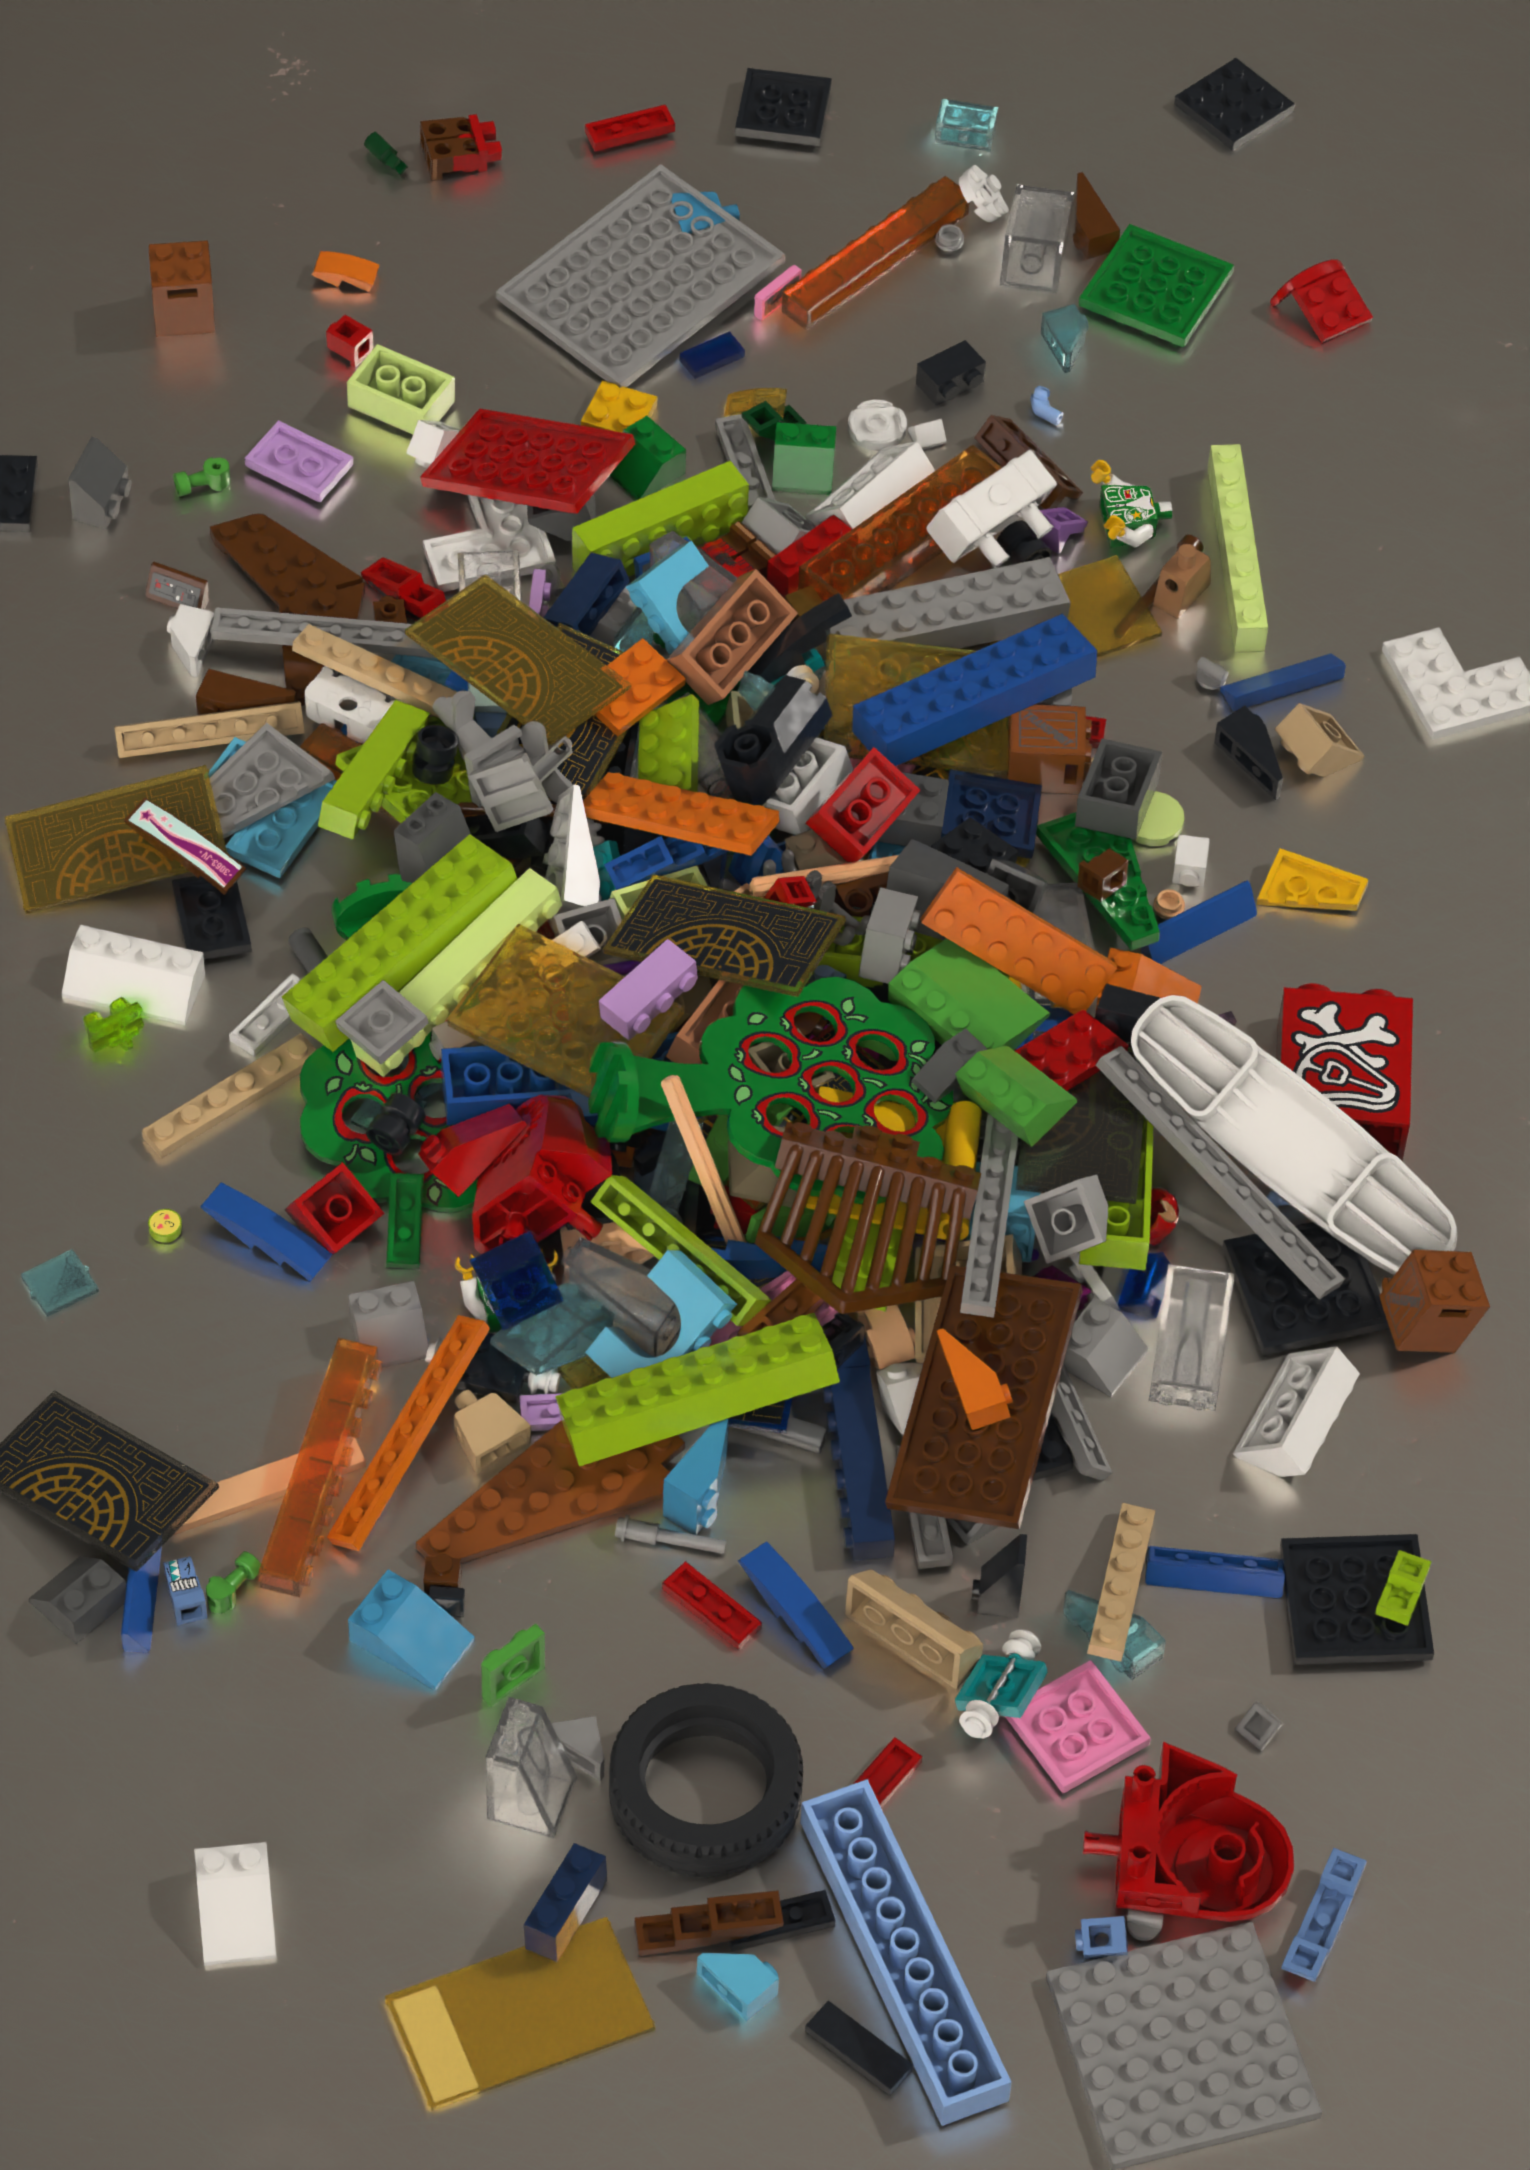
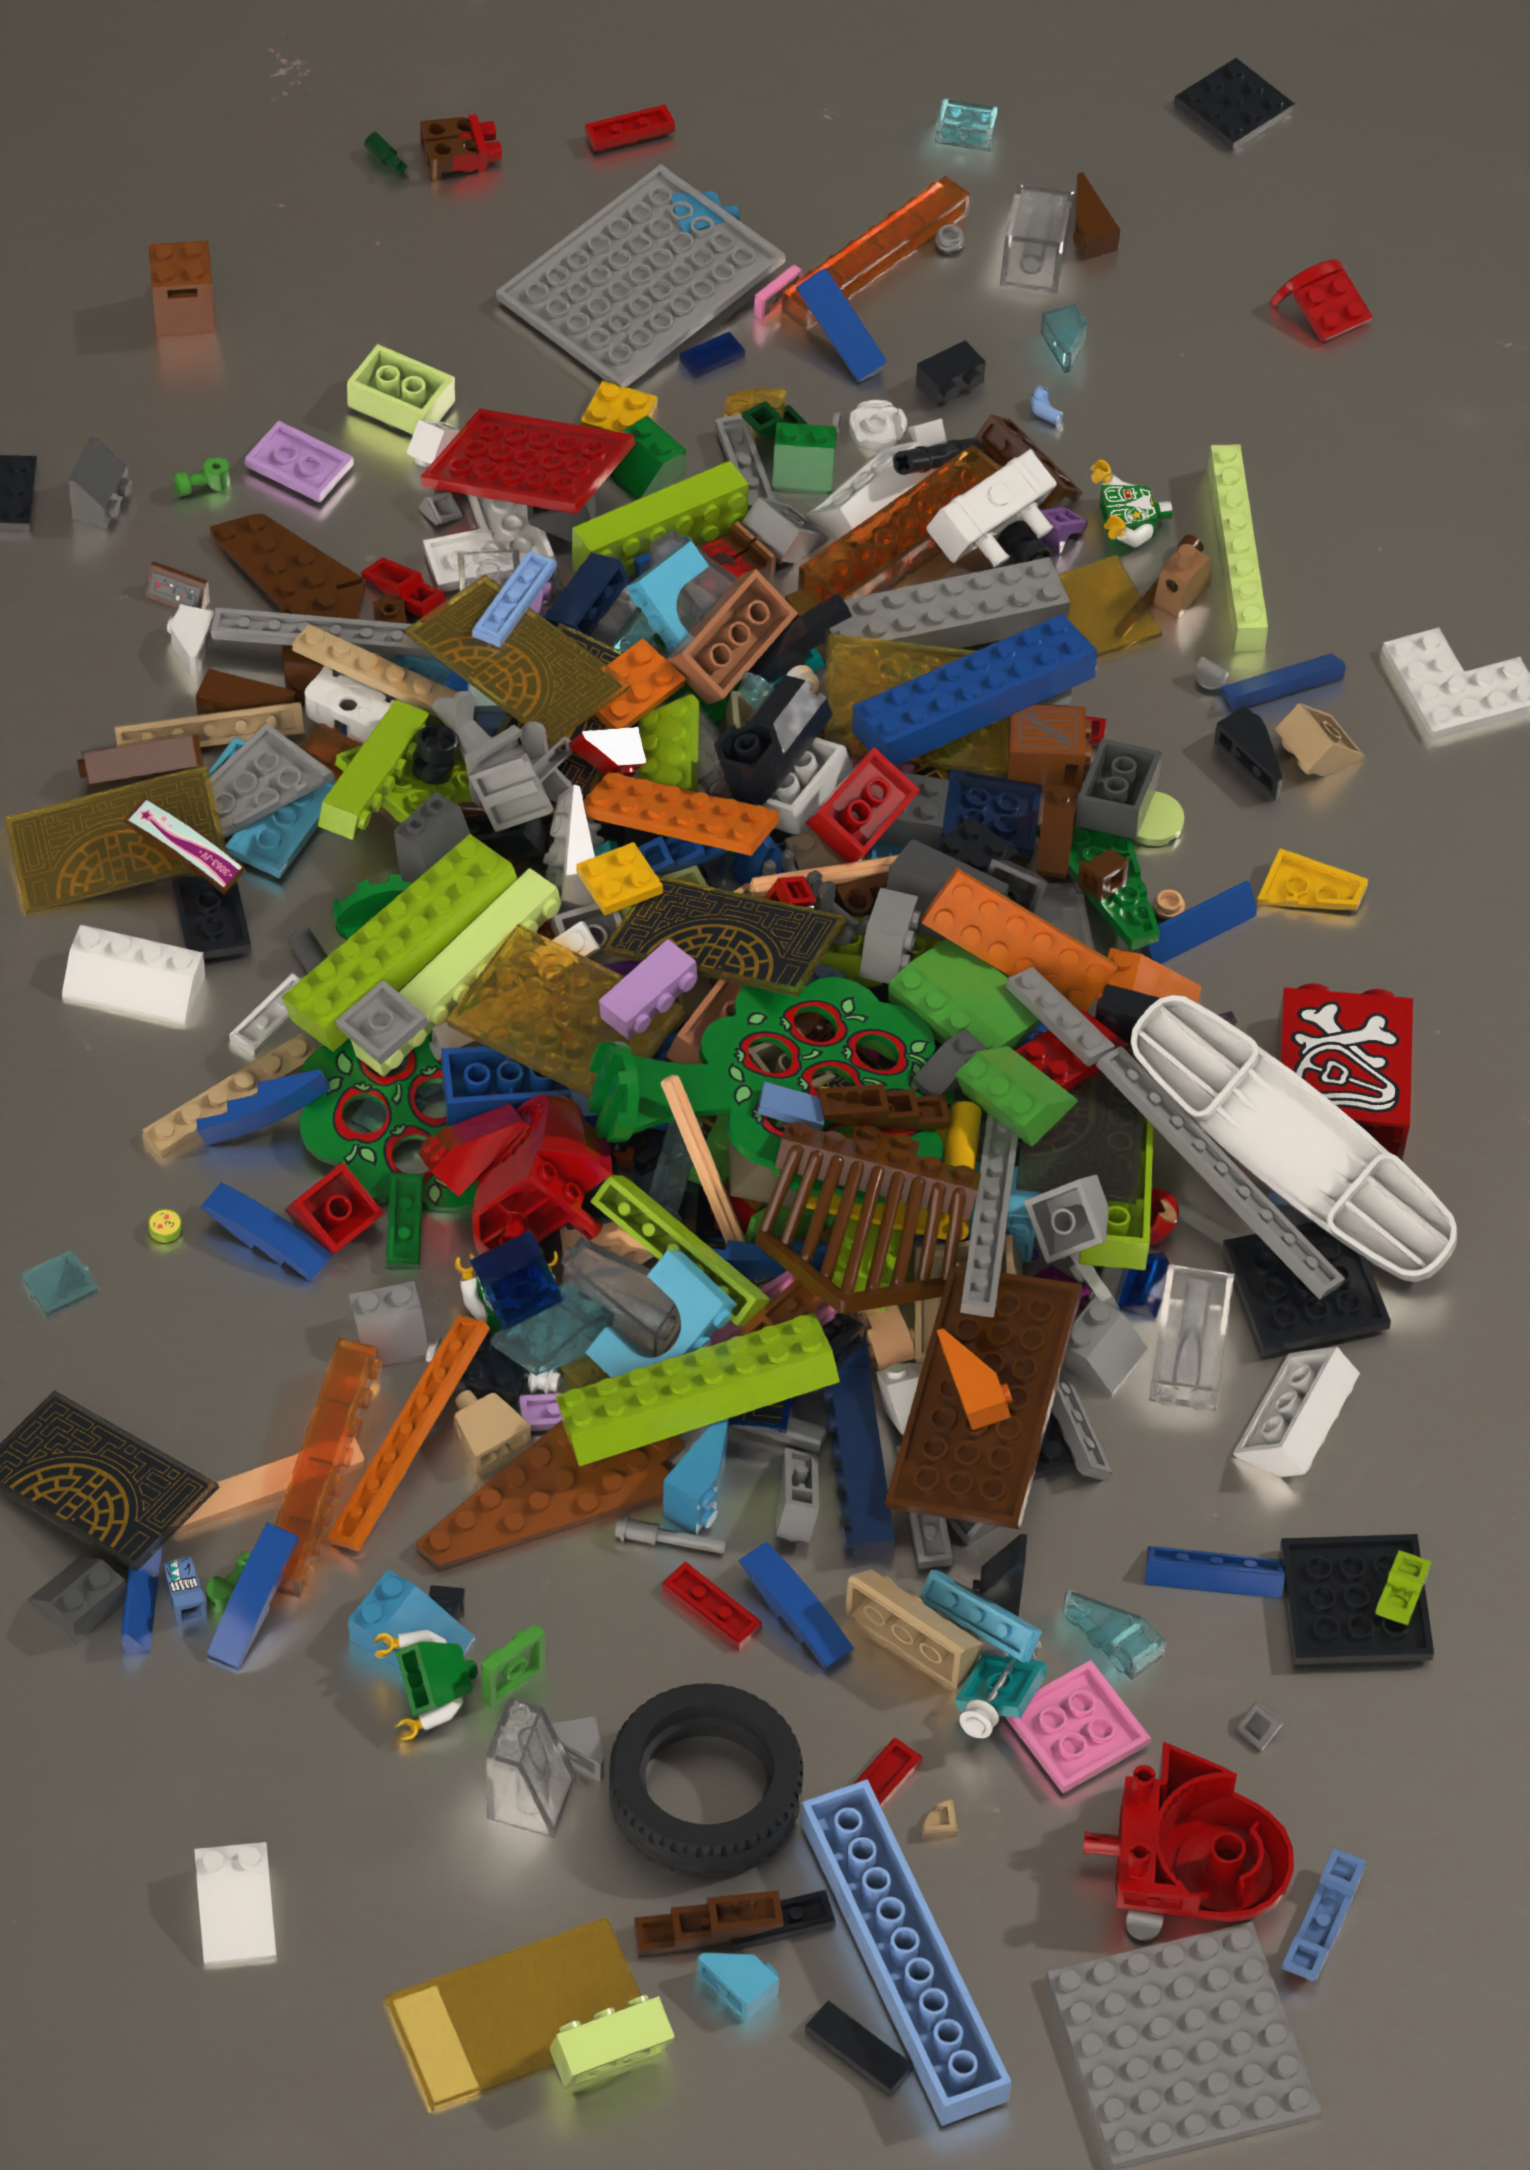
clear neon green hips [83,997,144,1053] -> none
orange slope [312,251,380,292] -> none
red brick [326,315,373,368] -> none
black wheel [366,1093,426,1155] -> none
reddish brown brick [423,1554,462,1596] -> none
dark blue brick [523,1843,607,1962] -> none
black plate [735,68,832,146] -> none
red brick [767,514,855,599] -> none
white plate [959,165,1009,223] -> none
medium blue brick [1075,1916,1128,1959] -> none
green plate [1078,224,1234,347] -> none
tan plate [1087,1503,1156,1662] -> none
white brick [1172,834,1210,887] -> none
dark orange container [1379,1250,1490,1353] -> none
none -> reddish brown slope [77,731,203,784]
none -> blue slope [196,1069,330,1145]
none -> blue slope [207,1522,299,1670]
none -> green torso [372,1630,478,1741]
none -> light grey slope [418,491,463,526]
none -> light blue tile [472,551,557,648]
none -> yellowish green brick [549,1995,675,2089]
none -> slope [569,727,646,777]
none -> yellow plate [576,842,663,916]
none -> medium blue tile [757,1082,824,1131]
none -> light grey slope [776,1448,819,1543]
none -> blue slope [796,268,887,383]
none -> reddish brown slope [818,1084,951,1130]
none -> light grey piece [832,412,842,442]
none -> black piece [893,438,983,475]
none -> medium azure tile [919,1570,1042,1662]
none -> tan tile [921,1799,958,1839]
none -> light grey plate [1006,967,1115,1067]
none -> reddish brown slope [1035,784,1079,879]

